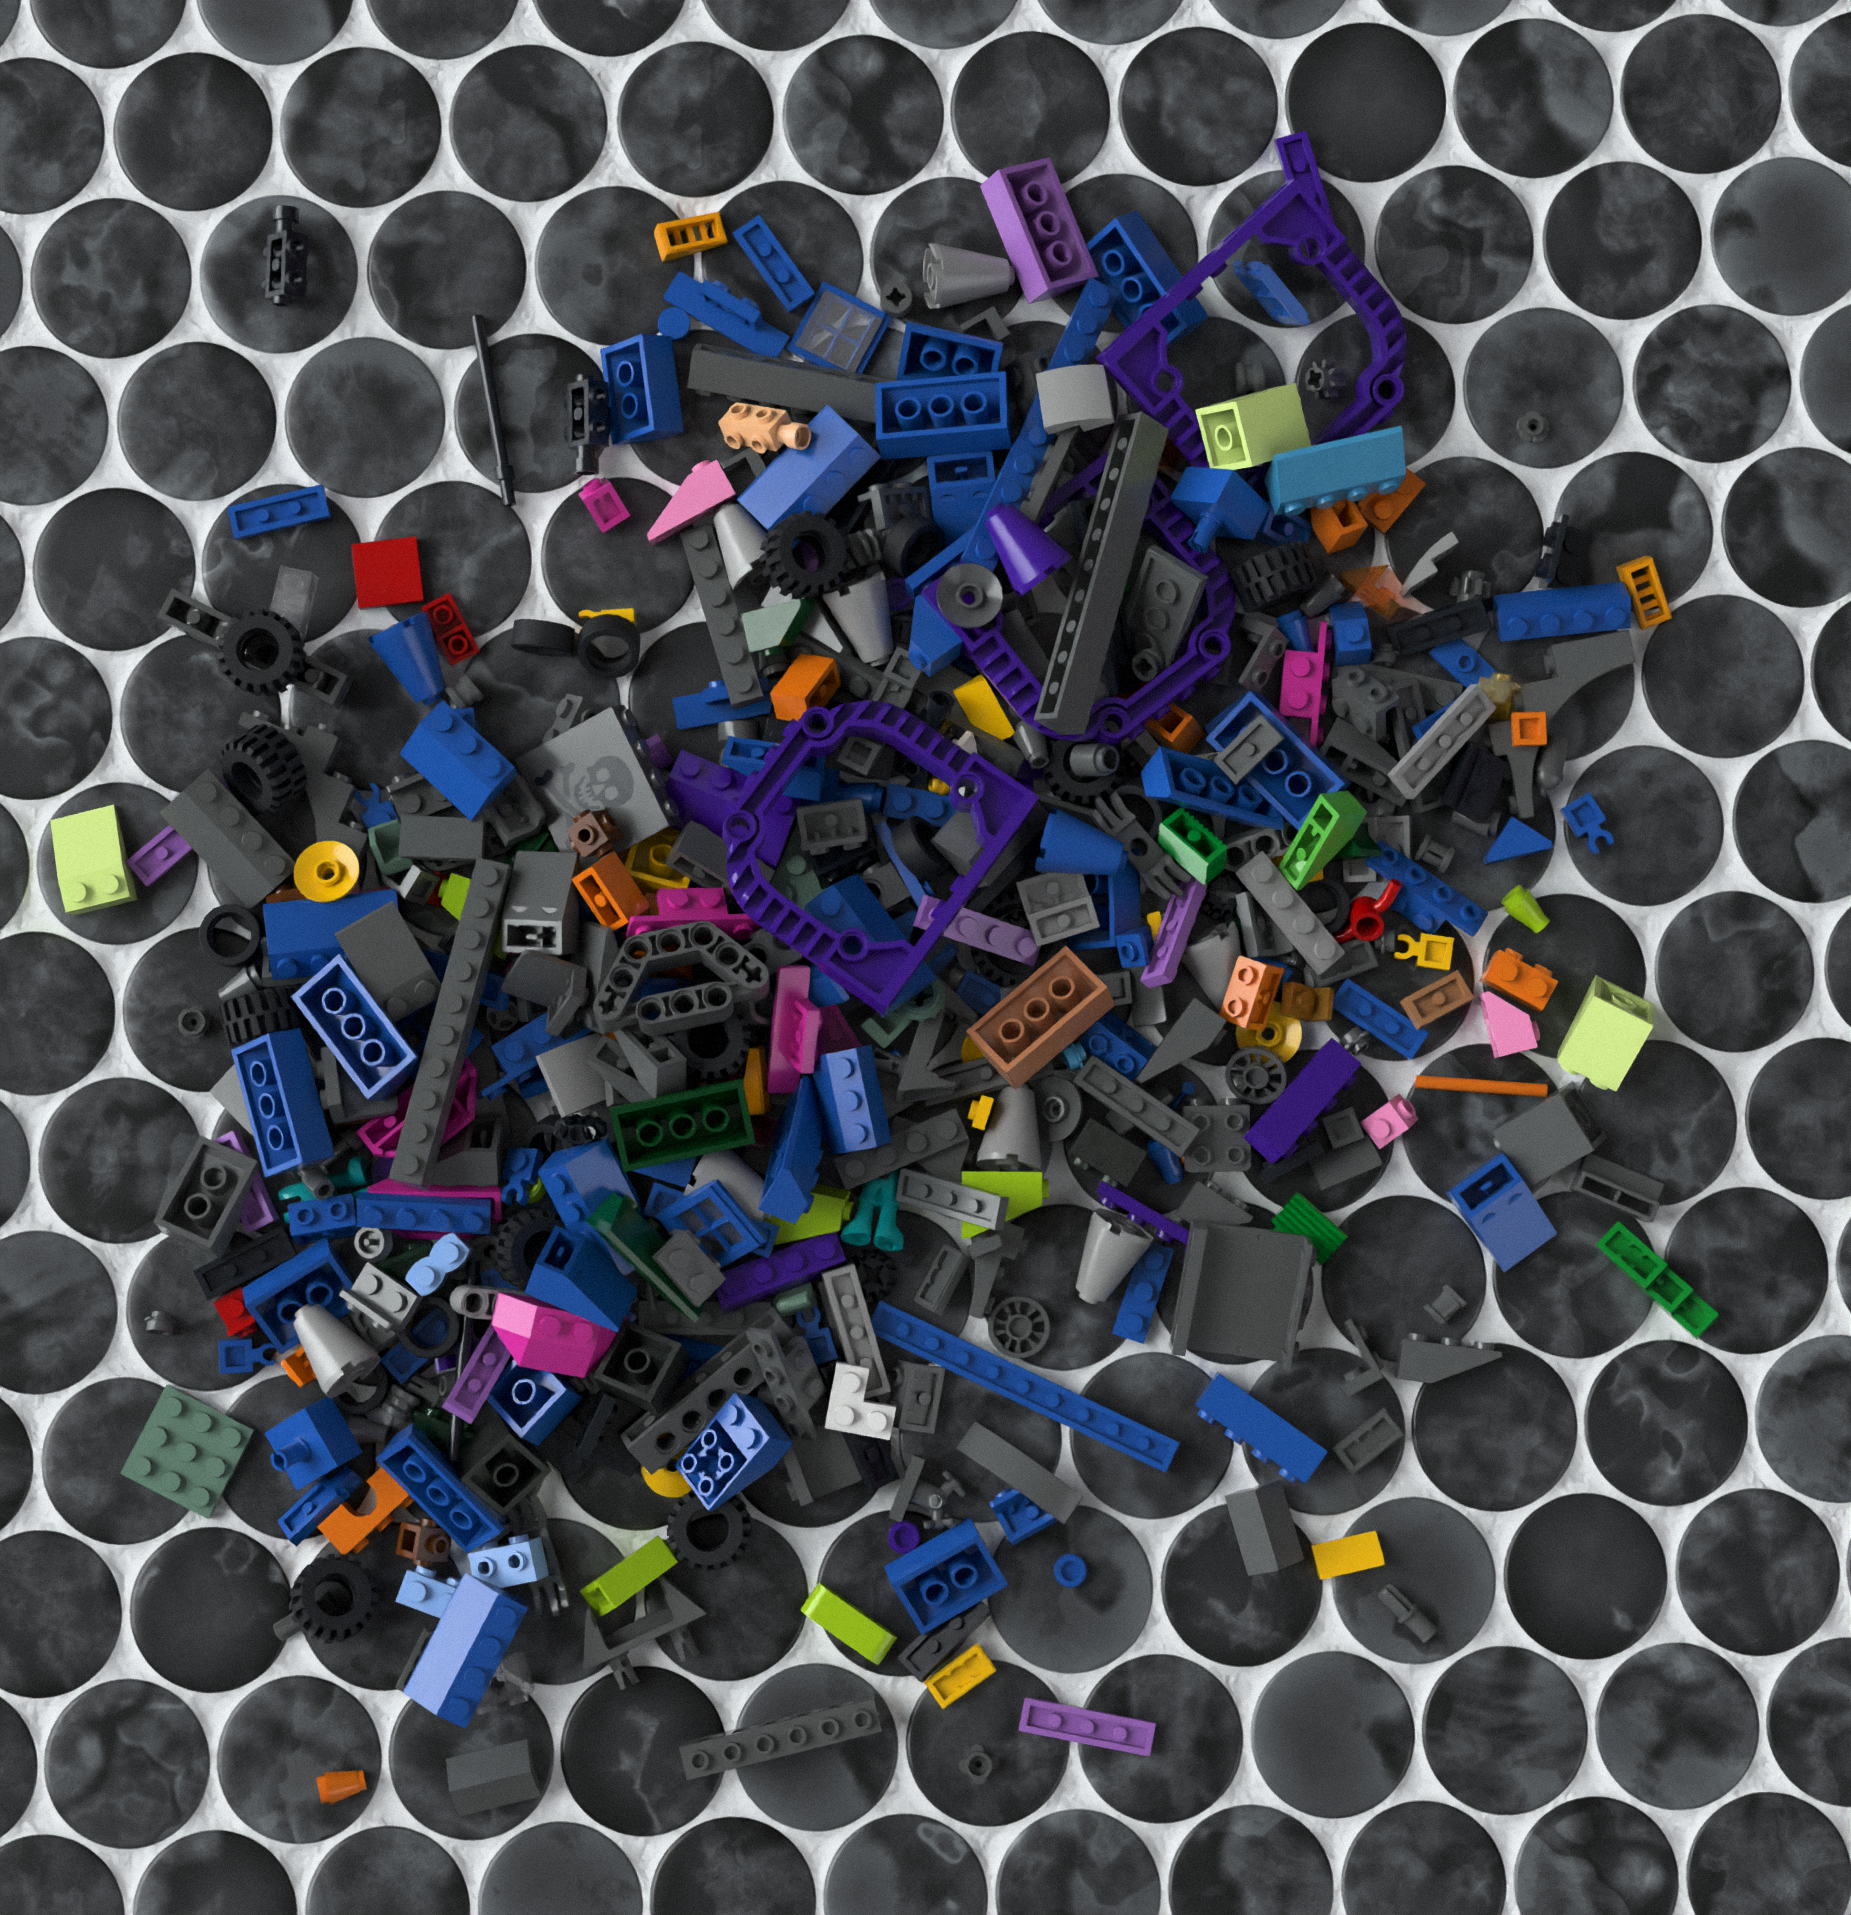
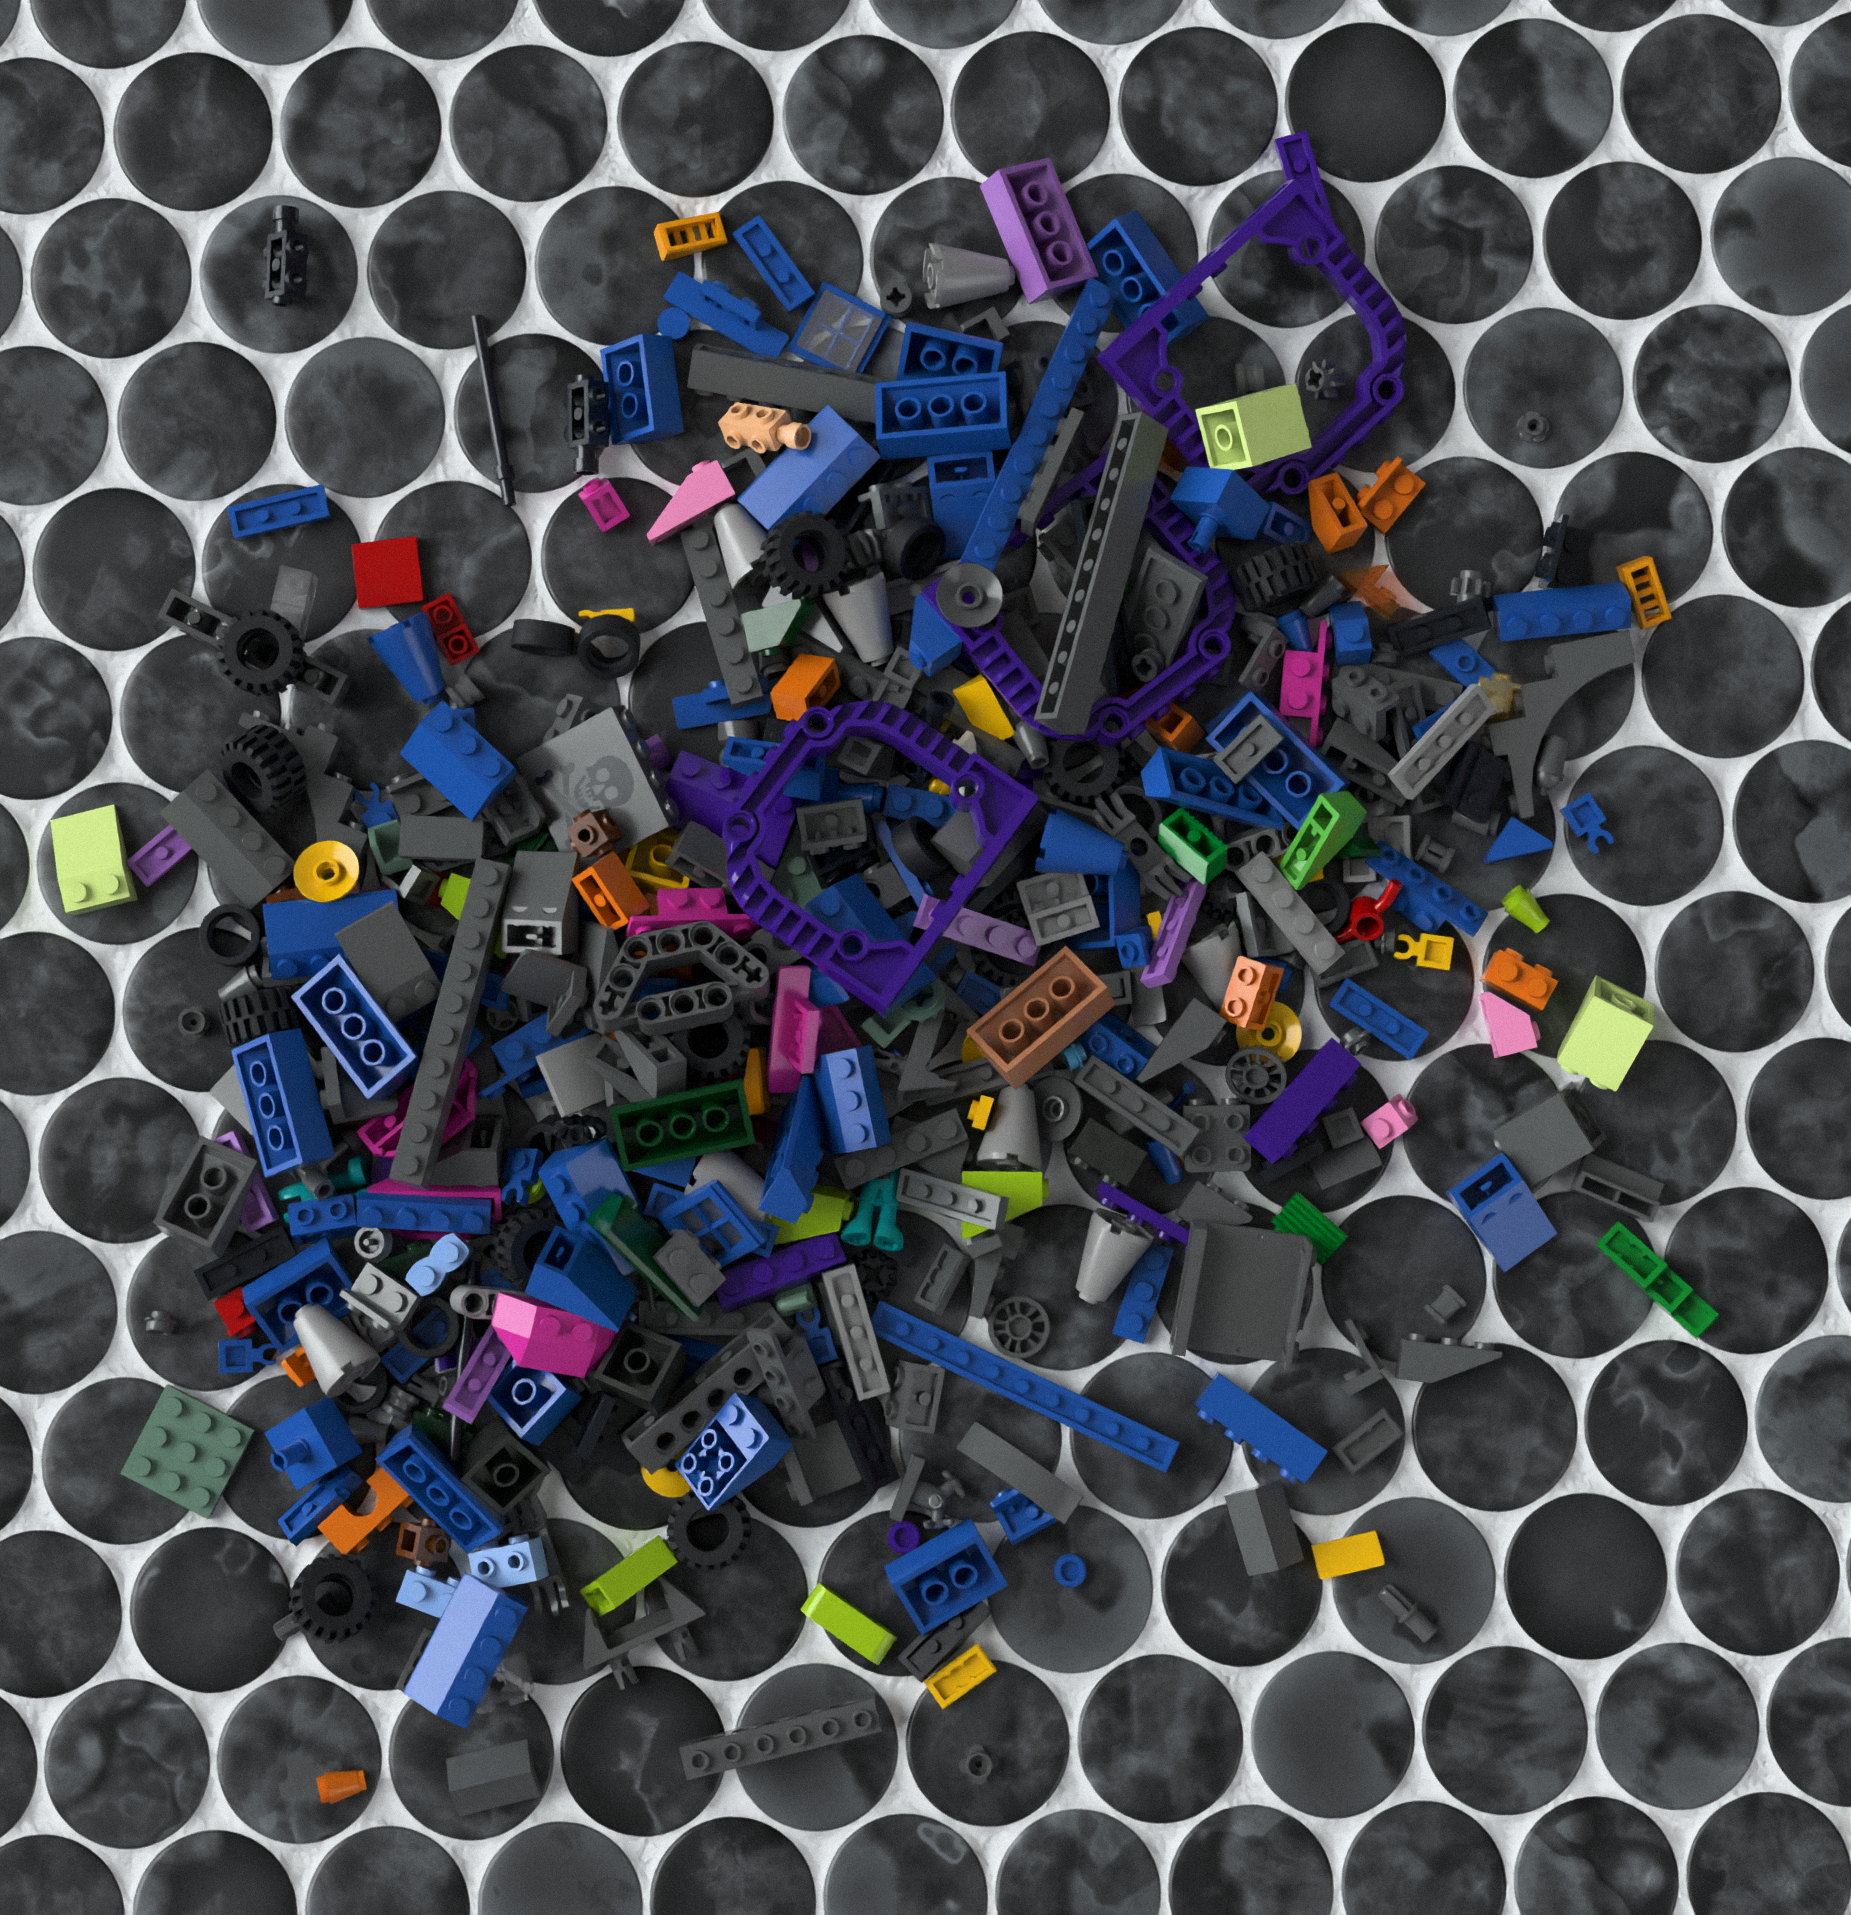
white plate [825,1361,896,1440] -> none
dark purple tile [886,577,913,611] -> none
blue plate [905,527,975,602] -> none
dark purple cone [985,502,1072,597] -> none
medium lavender plate [1019,1696,1156,1757] -> none
light grey slope [1036,364,1115,435] -> none
dark grey brick [1070,743,1120,777] -> none
blue piece [1232,260,1311,326] -> none
dark azure slope [1264,426,1406,516] -> none
pearl gold bracket [1280,982,1334,1022] -> none
light grey slope [1399,532,1459,598] -> none
medium nougat plate [1400,970,1474,1030] -> none
orange bar [1414,1075,1548,1097] -> none
orange plate [1511,712,1547,747] -> none

